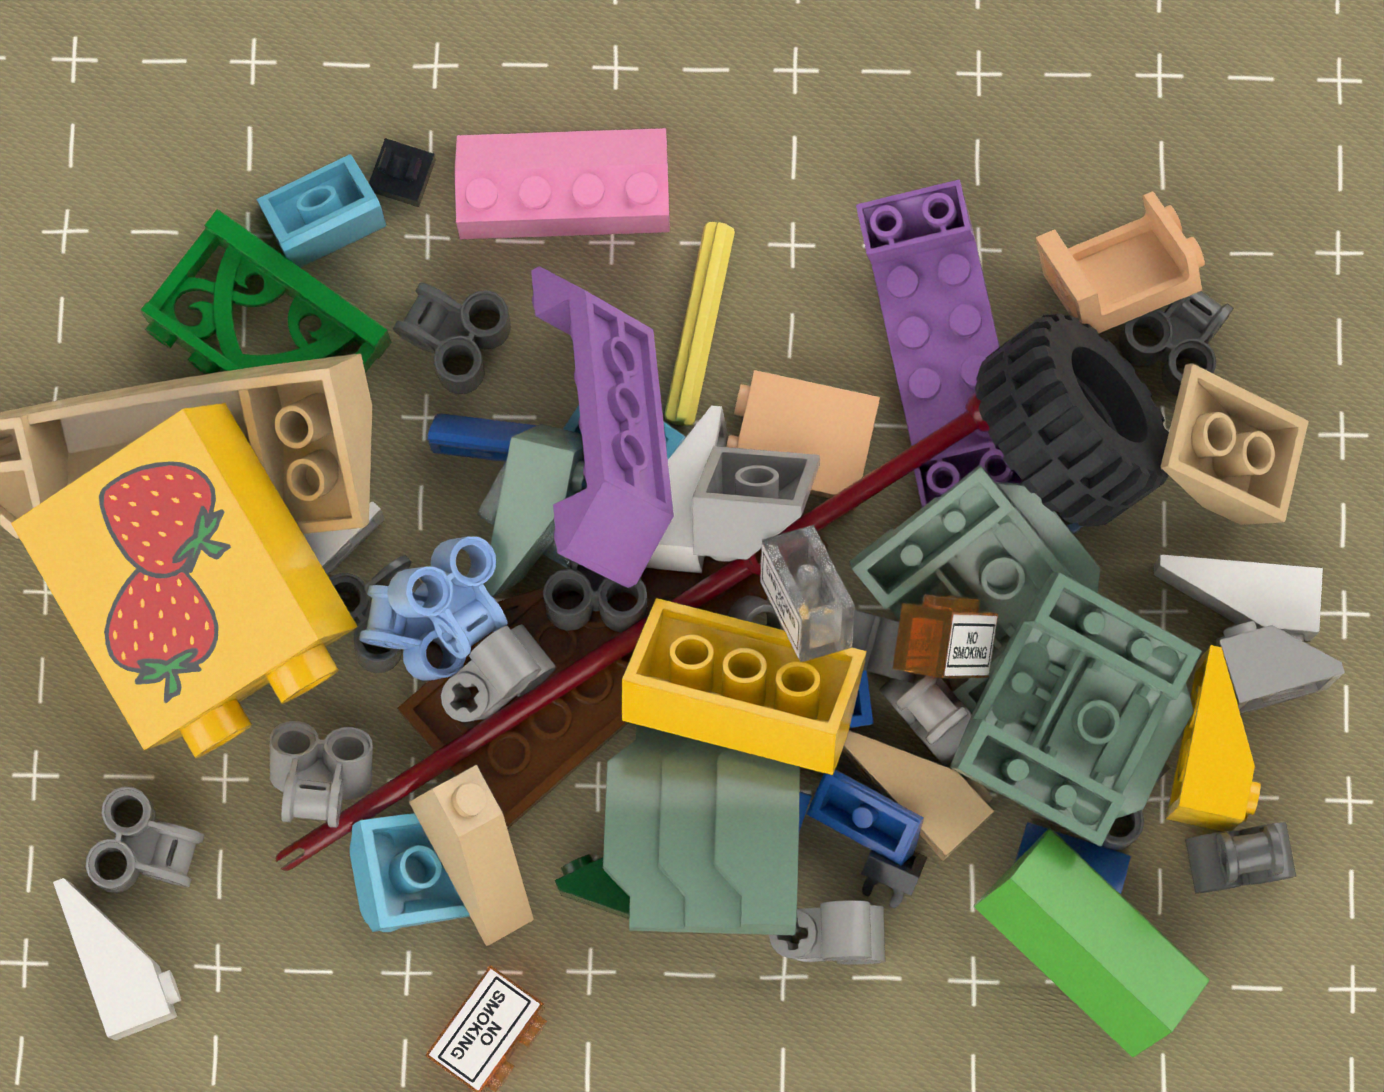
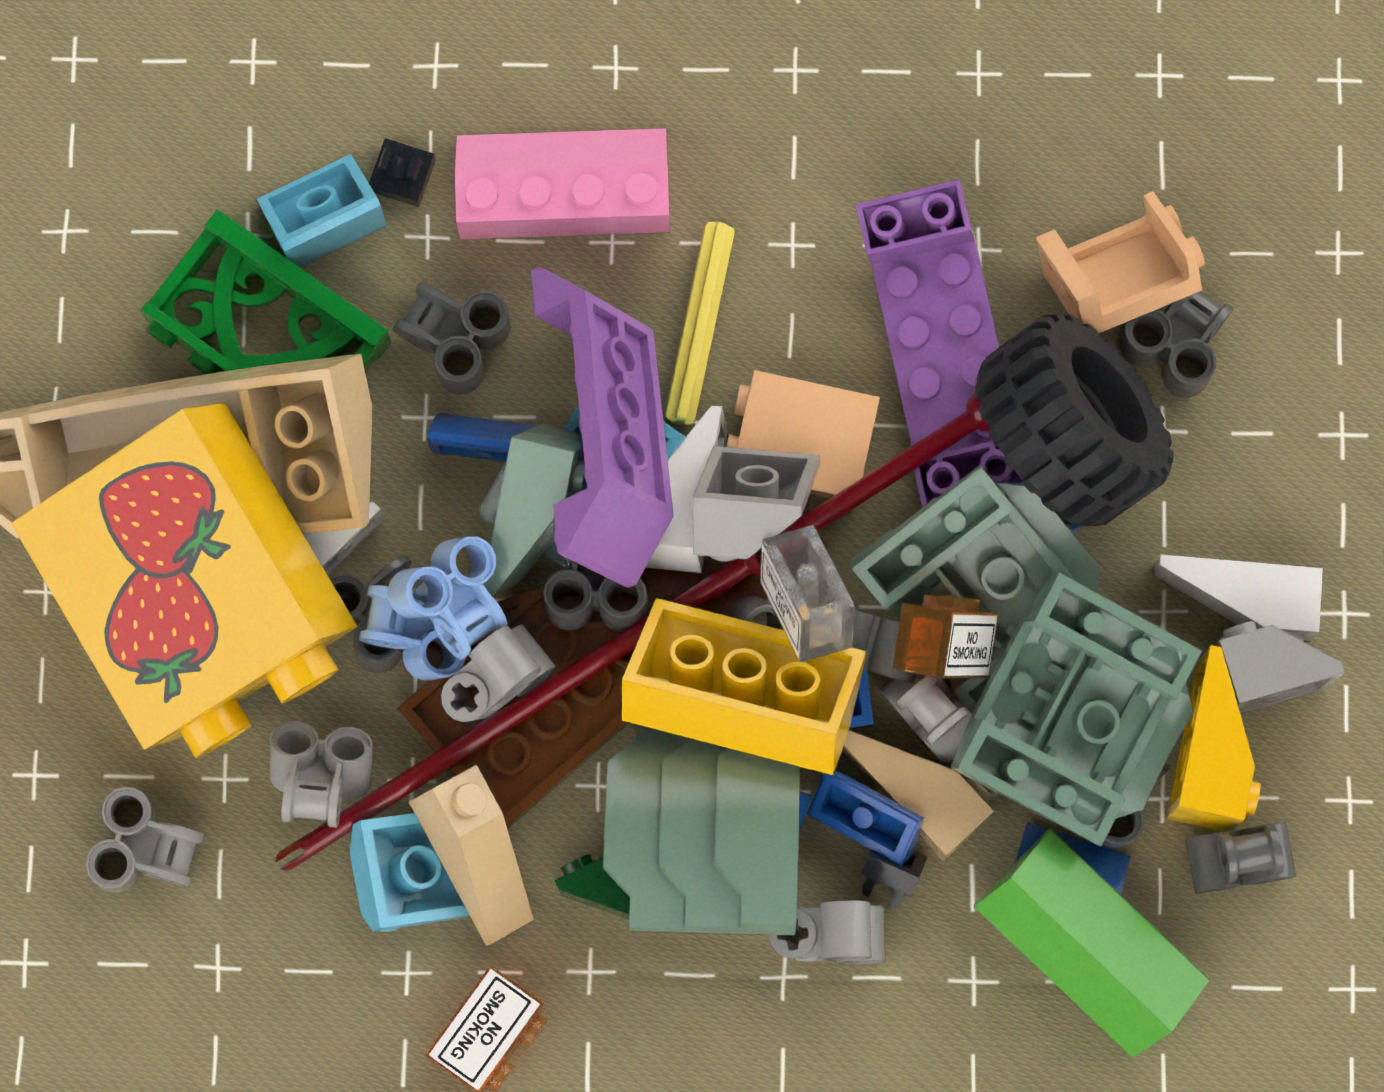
white slope [53,878,181,1040] -> none
tan slope [1161,364,1309,525] -> none

